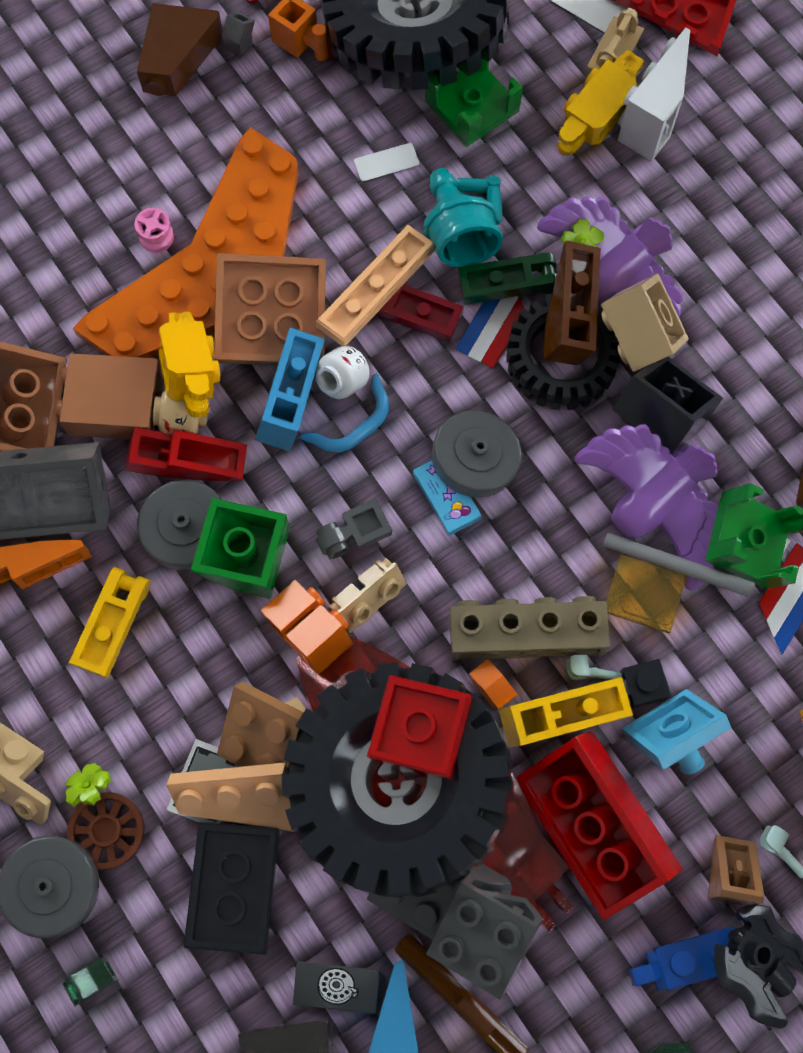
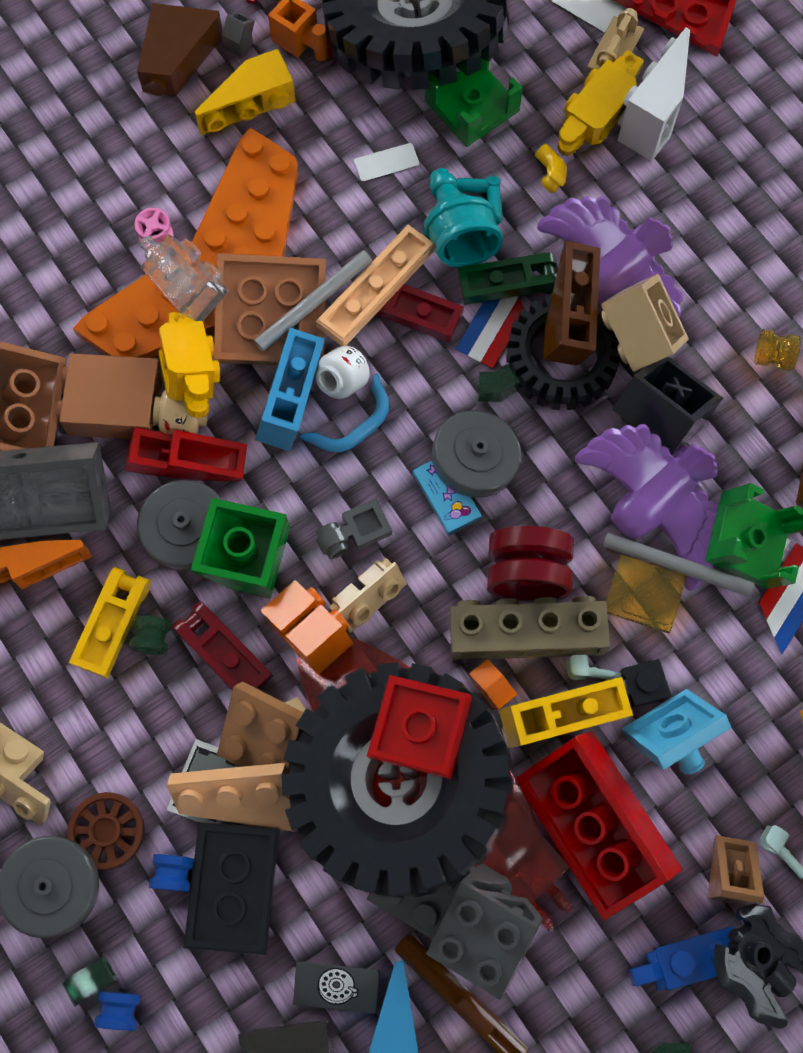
lime plant [65,763,112,807] -> none
lime plant [561,219,605,248] -> none
none -> blue wheel [94,991,141,1031]
none -> clear green wheel [128,615,172,655]
none -> clear brick [140,234,229,321]
none -> blue wheel [149,854,194,892]
none -> dark red plate [171,601,273,691]
none -> yellow slope [194,49,296,135]
none -> light grey bar [253,250,372,352]
none -> clear green piece [478,364,520,402]
none -> dark red wheel [487,526,574,602]
none -> yellow arm [535,144,567,193]
none -> clear yellow wheel [754,329,801,371]

